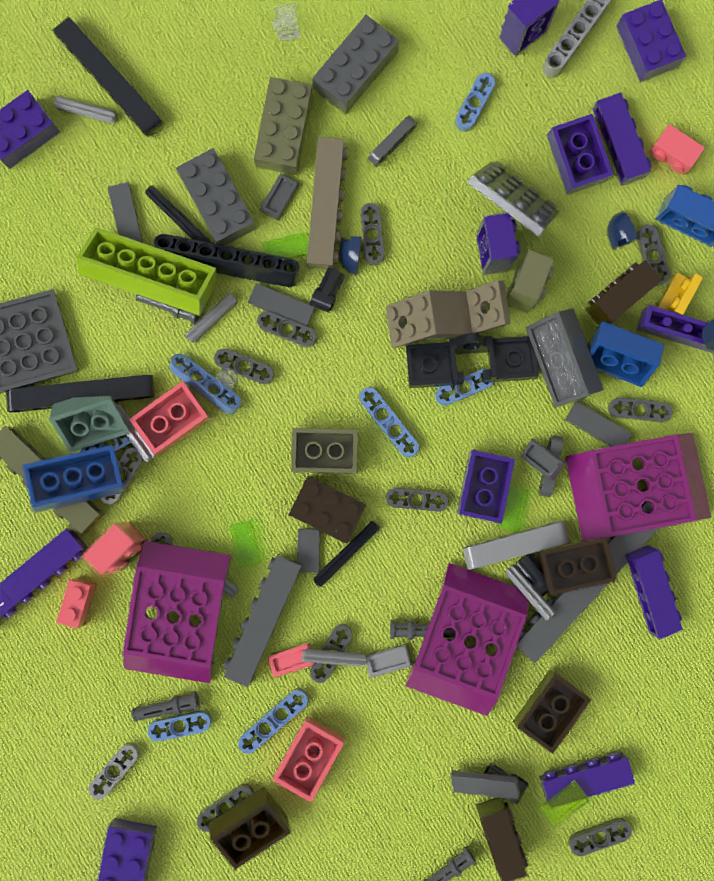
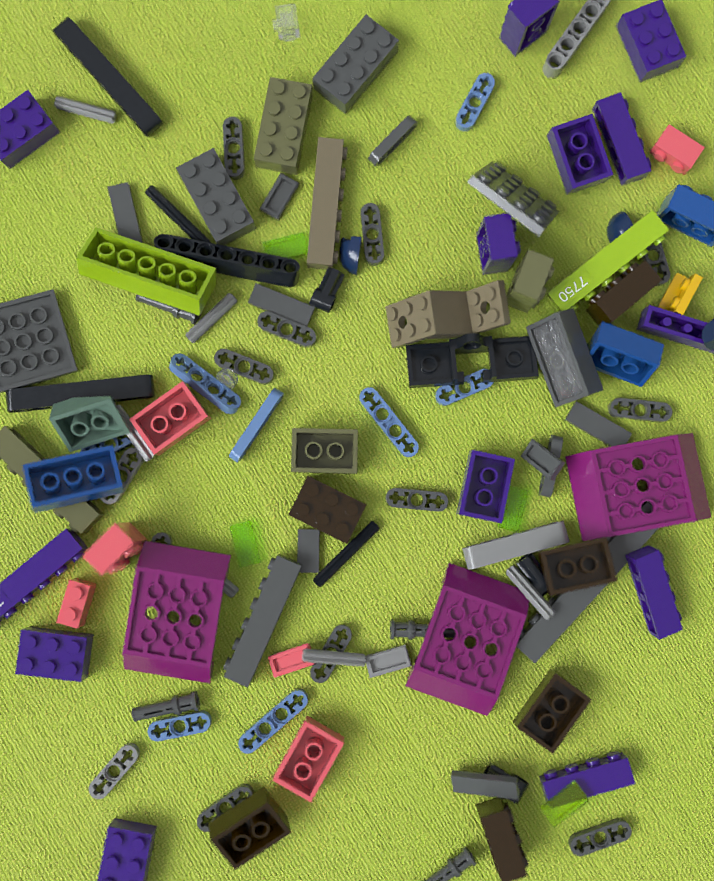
none -> dark purple brick [15,626,94,682]
none -> dark grey beam [223,117,245,180]
none -> medium blue beam [229,388,284,463]
none -> lime brick [546,210,669,311]

